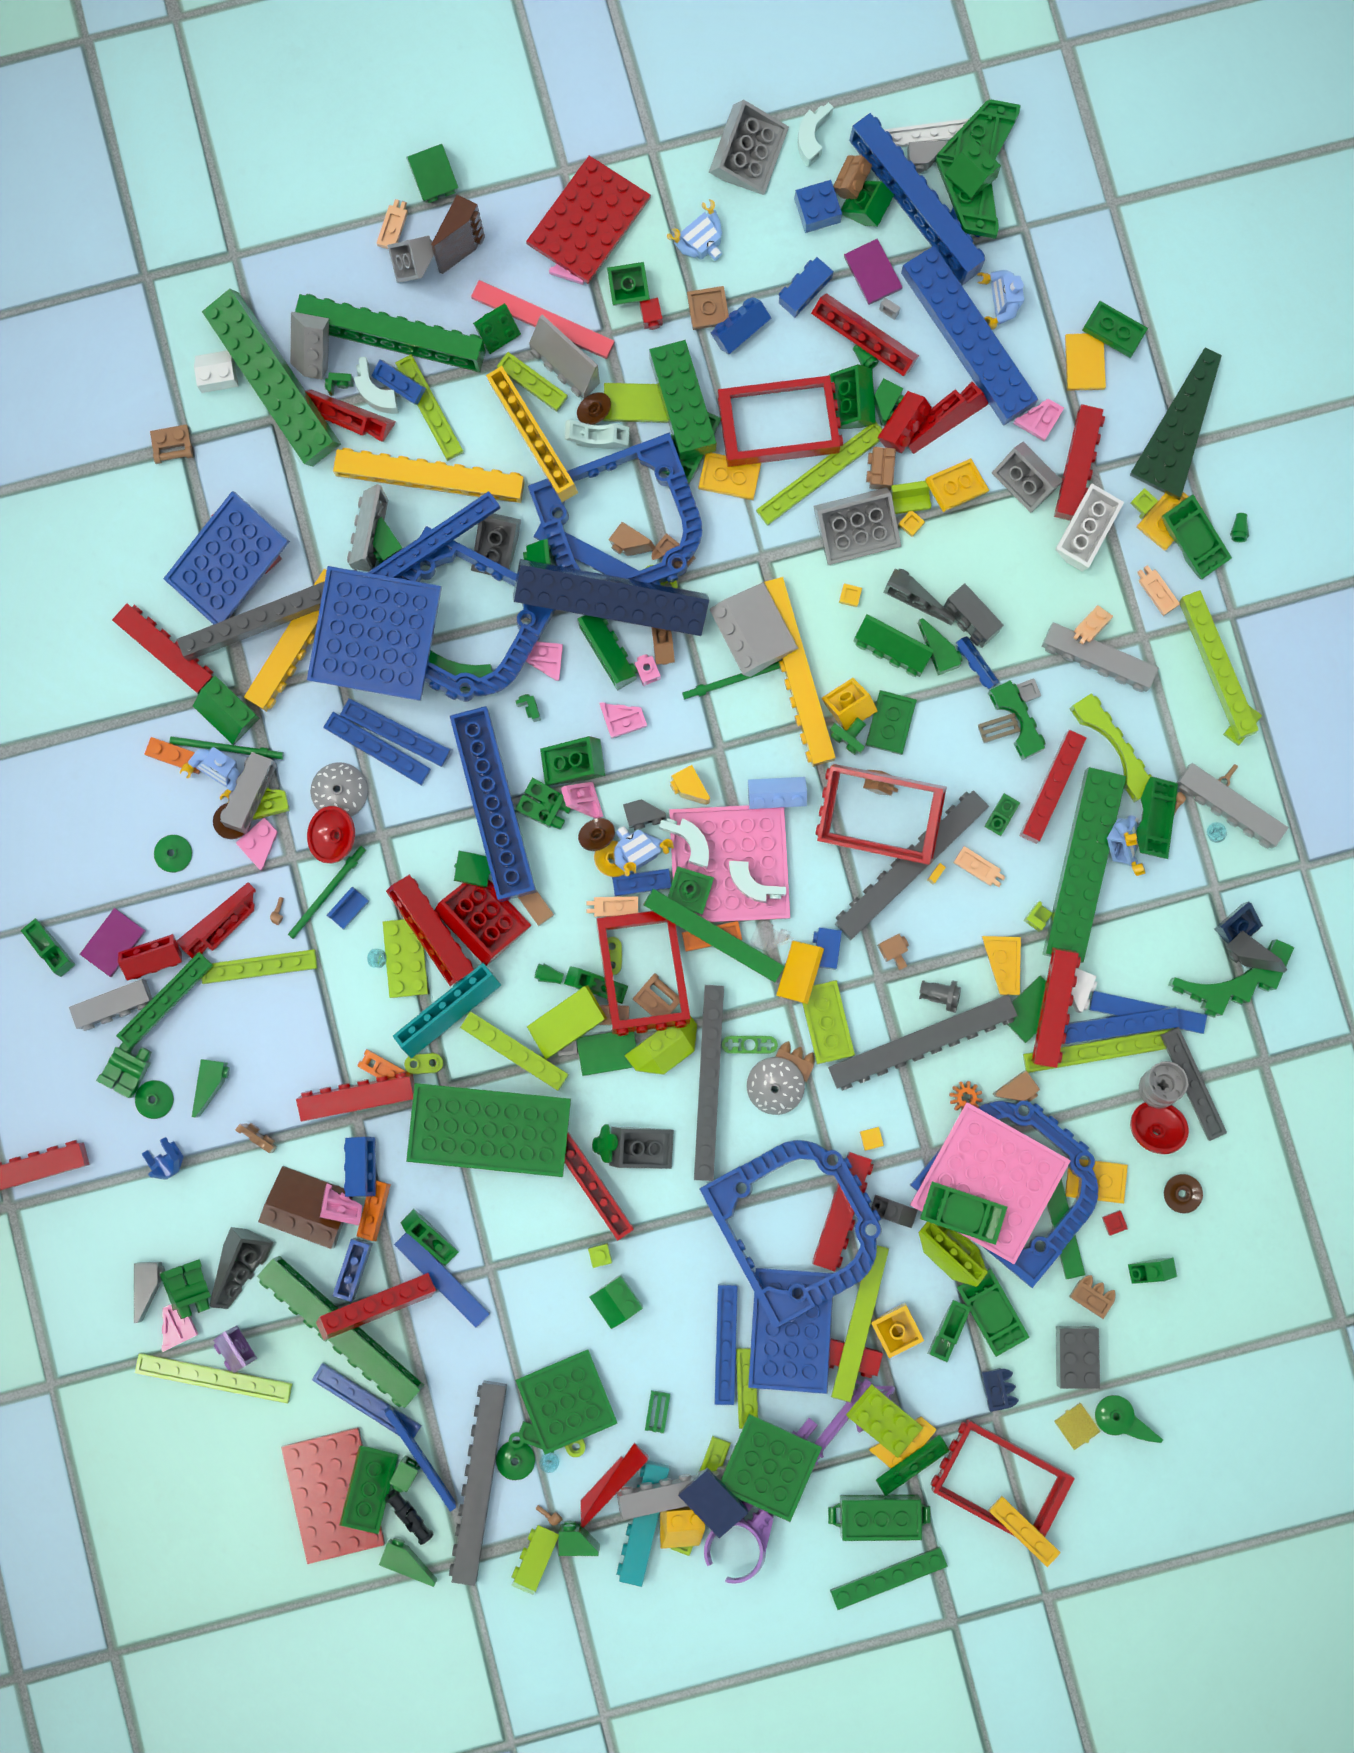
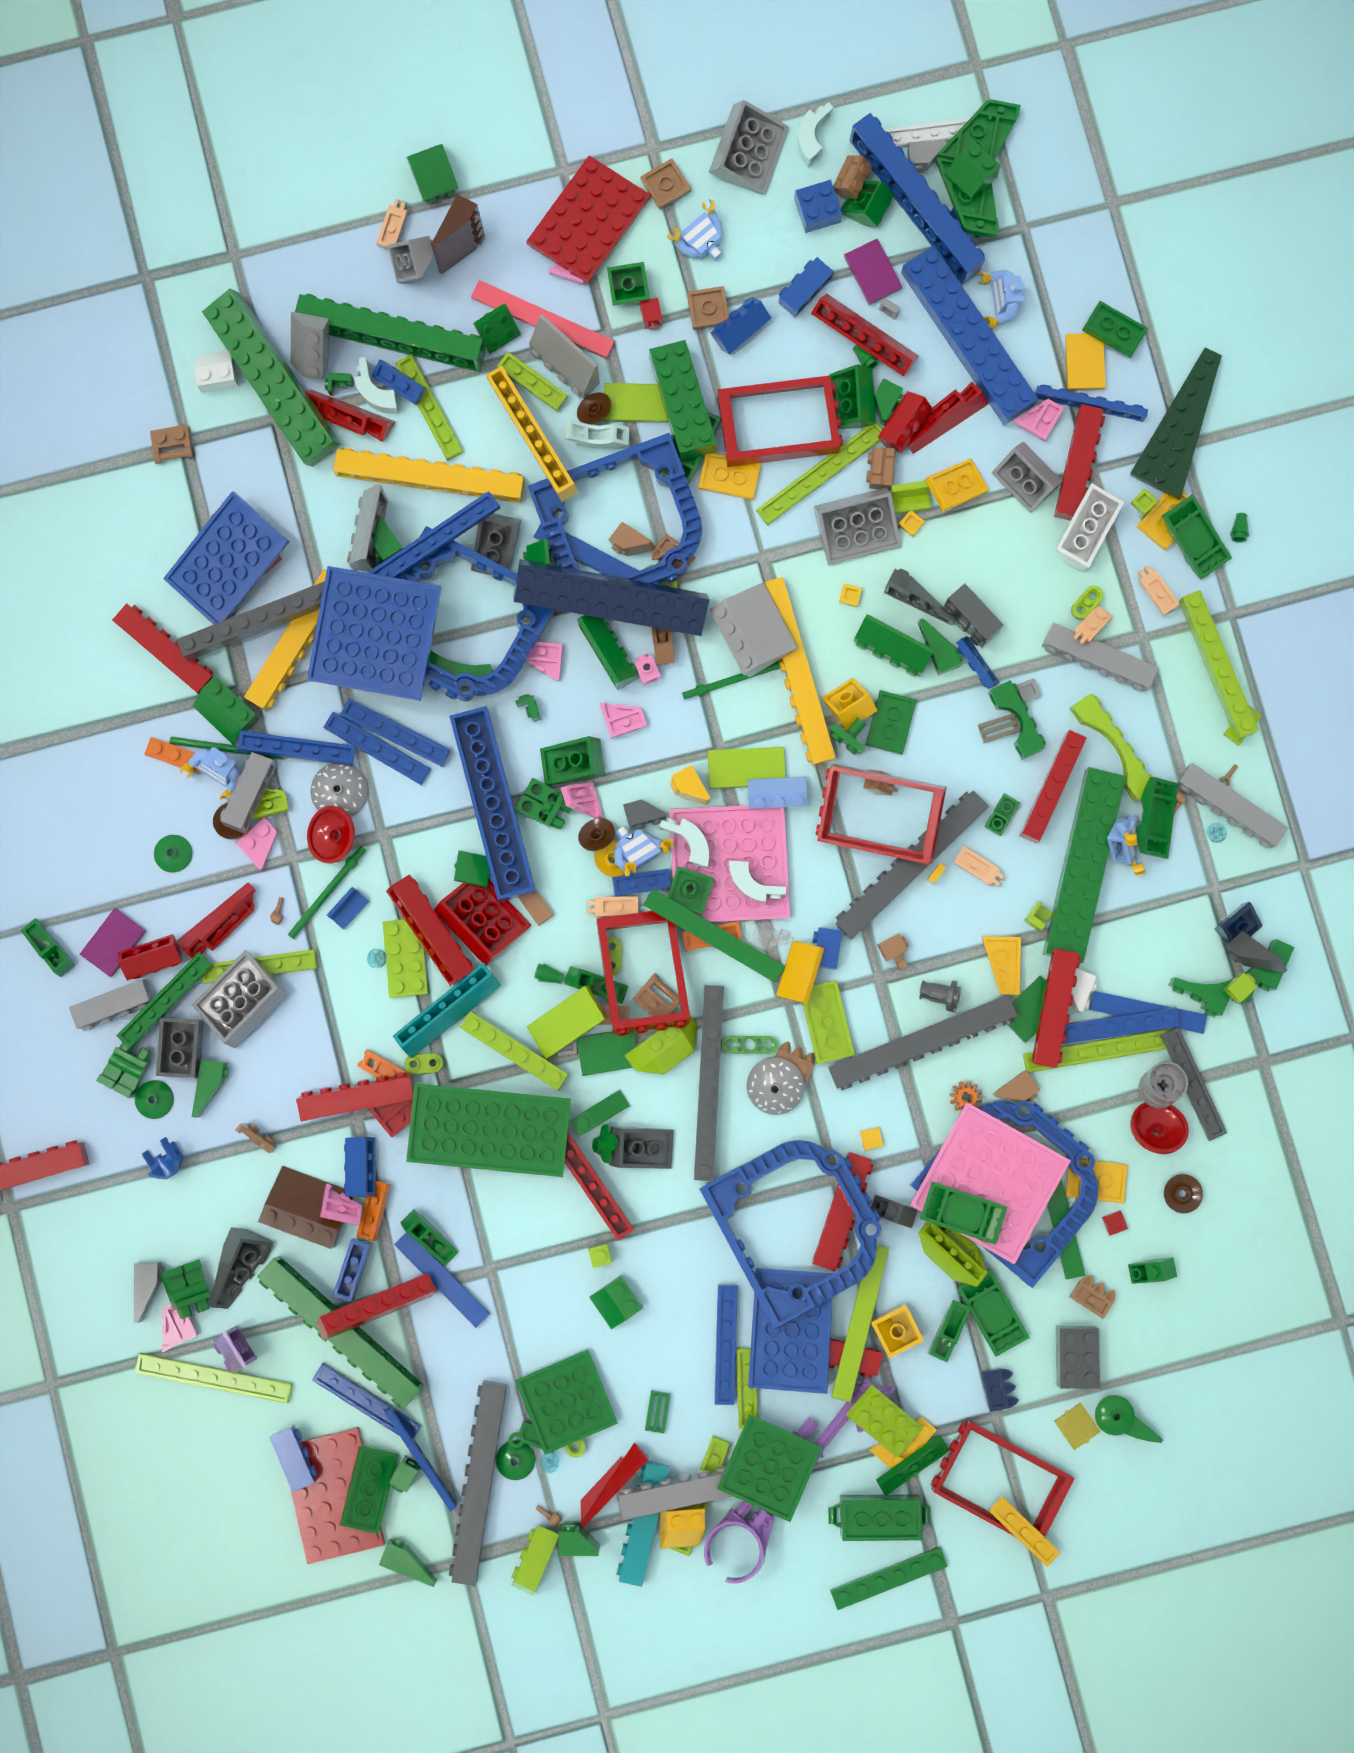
black piece [384,1489,434,1545] -> none
dark blue tile [678,1467,749,1539] -> none
none -> dark grey brick [156,1018,204,1078]
none -> light grey slope [192,950,289,1049]
none -> blue plate [237,731,355,766]
none -> brick [269,1425,318,1493]
none -> red wing [368,1100,413,1138]
none -> green slope [569,1090,630,1137]
none -> medium nougat plate [640,158,691,210]
none -> lime tile [708,747,785,789]
none -> blue plate [1034,385,1148,422]
none -> lime plate [1071,586,1103,620]
none -> lime brick [1223,973,1258,1003]

